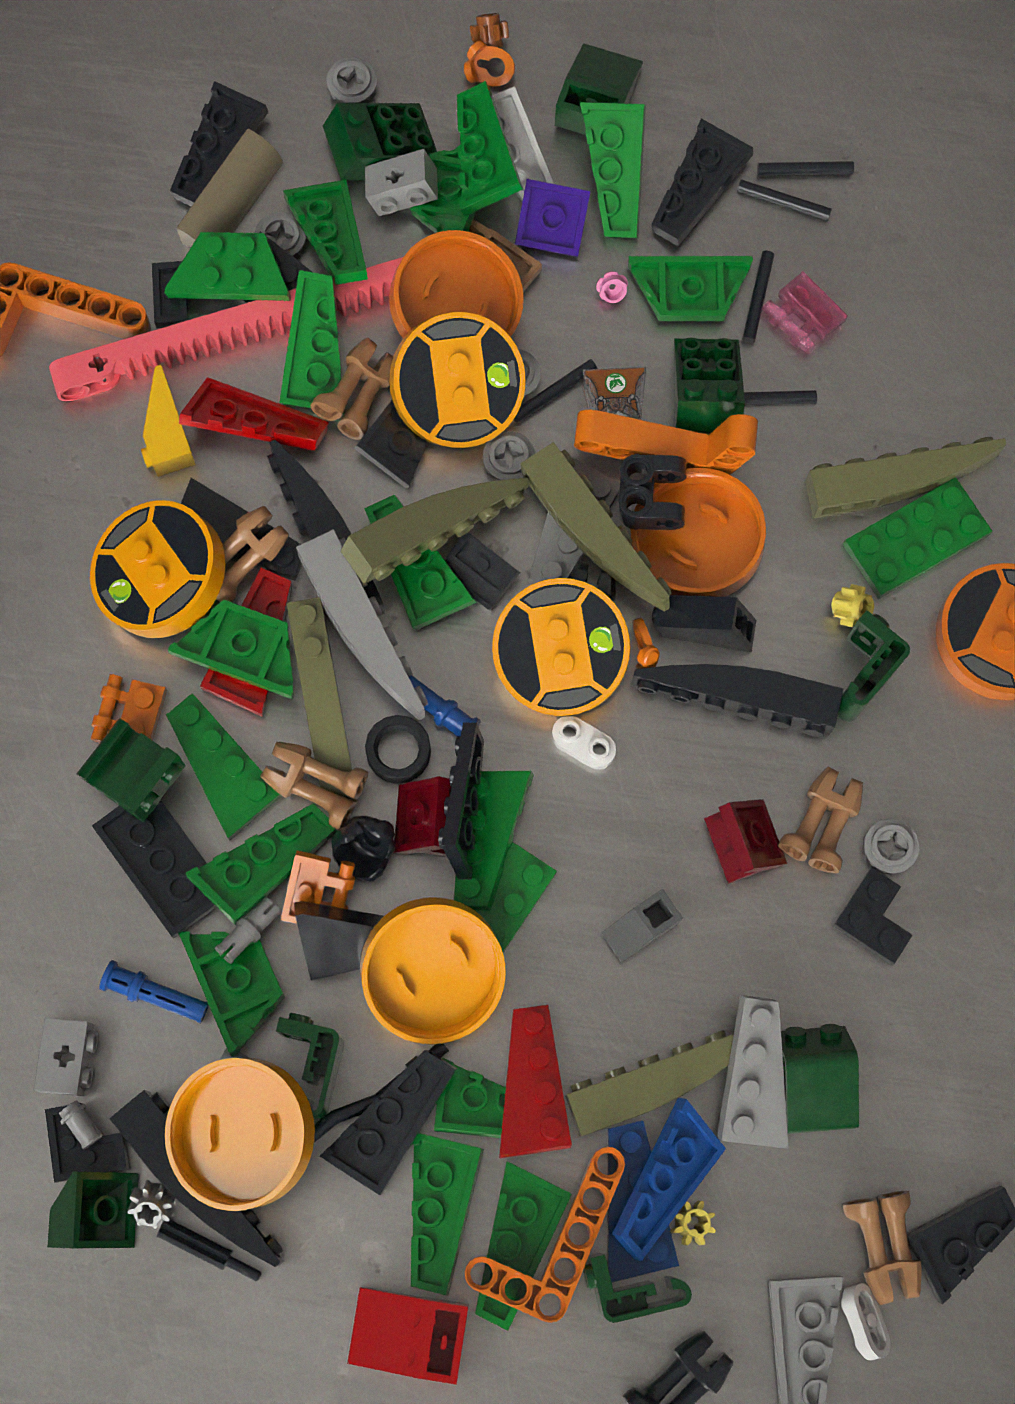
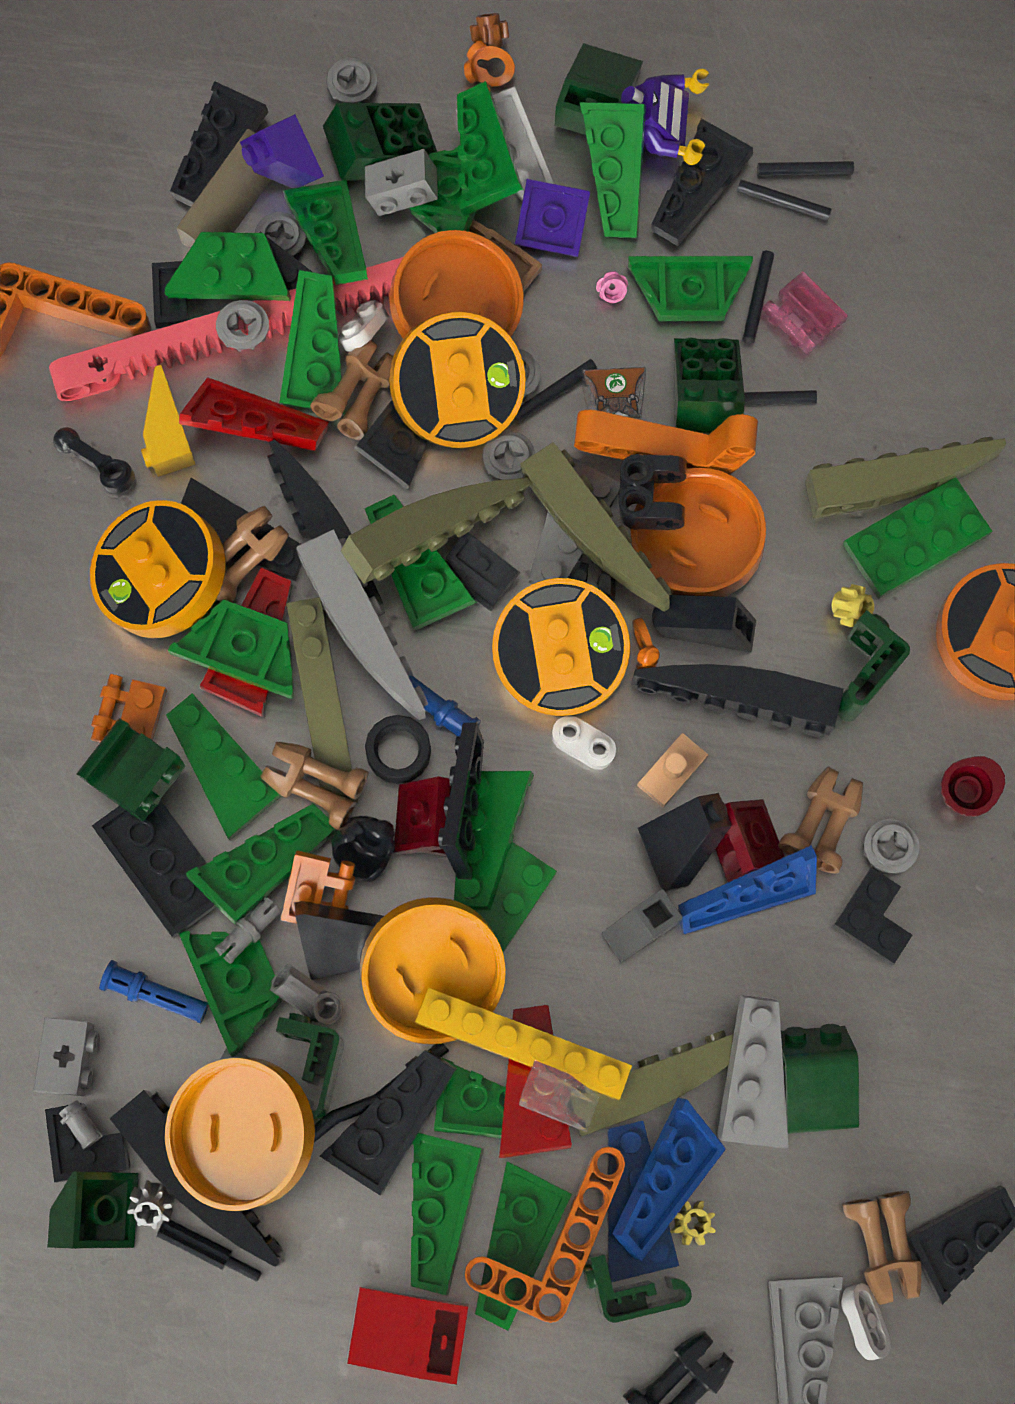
none -> black piece [53,427,135,494]
none -> light grey gear [216,300,270,352]
none -> dark purple slope [240,114,324,189]
none -> light grey piece [270,964,343,1025]
none -> white plate [339,301,389,351]
none -> yellow plate [415,988,632,1101]
none -> clear slope [519,1060,600,1132]
none -> dark purple torso [621,69,709,165]
none -> light nougat tile [637,733,708,808]
none -> black slope [638,793,732,892]
none -> blue wing [678,845,817,934]
none -> dark red piece [941,756,1006,817]

